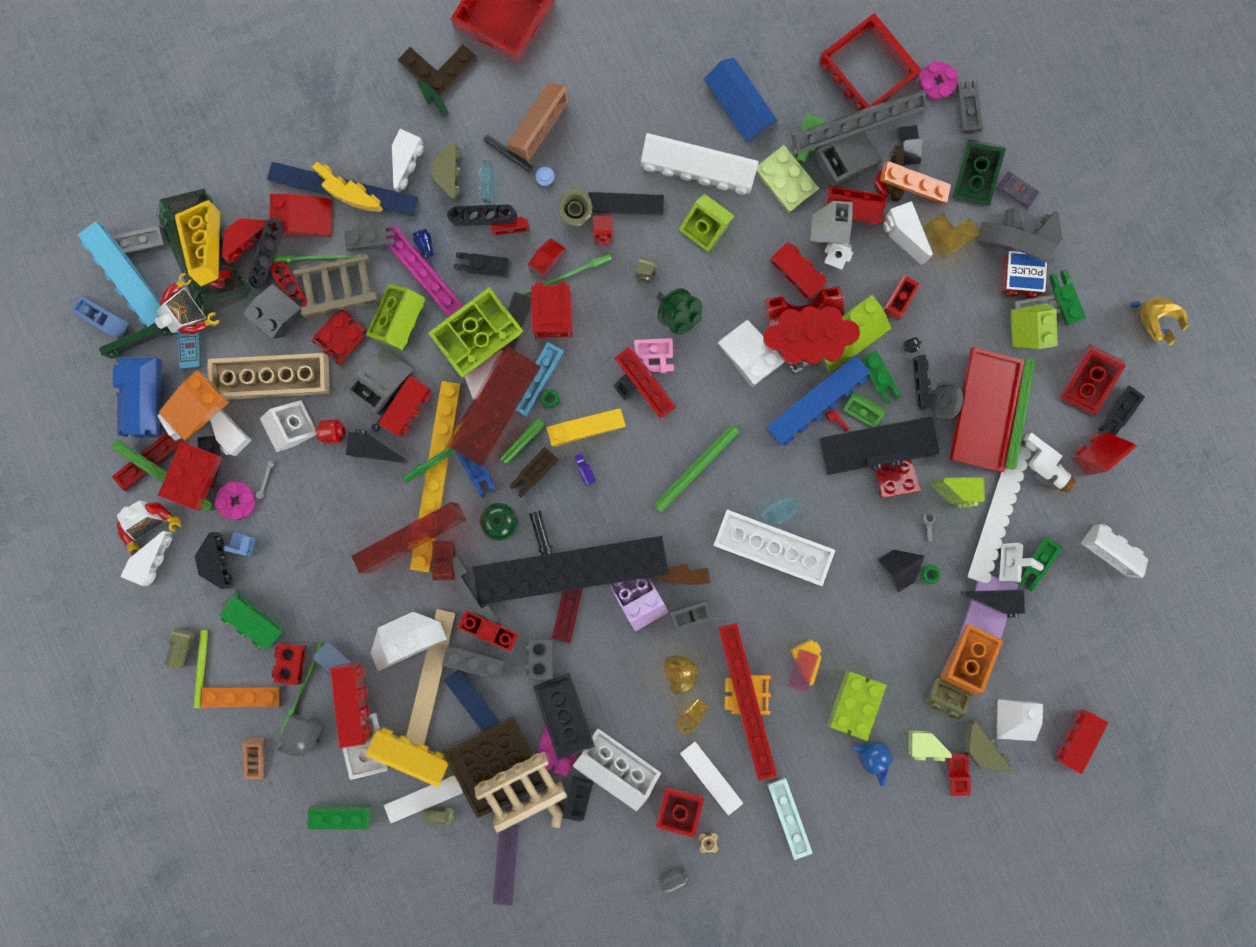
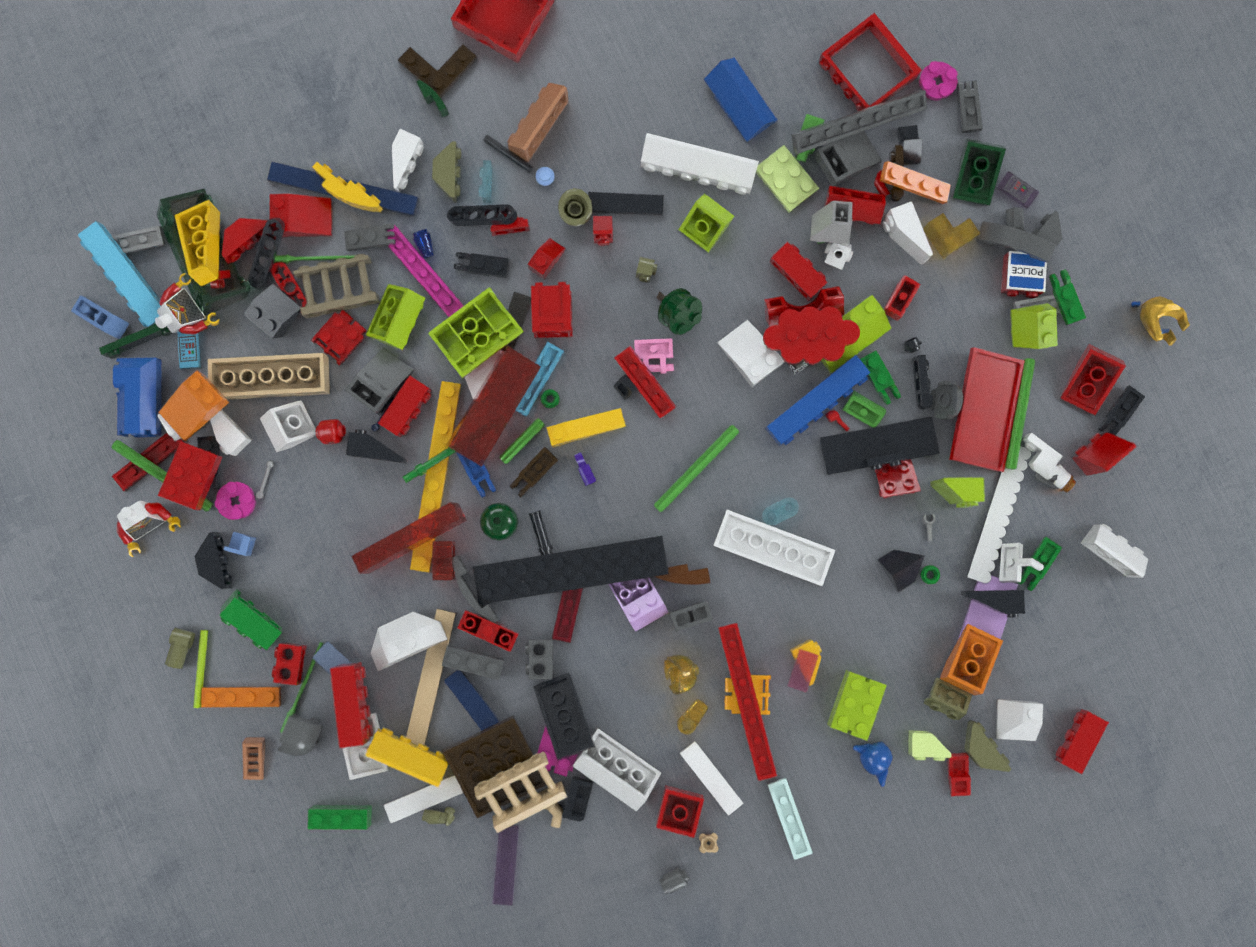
white slope [121,531,172,586] -> none
bright green piece [524,253,612,295] -> none

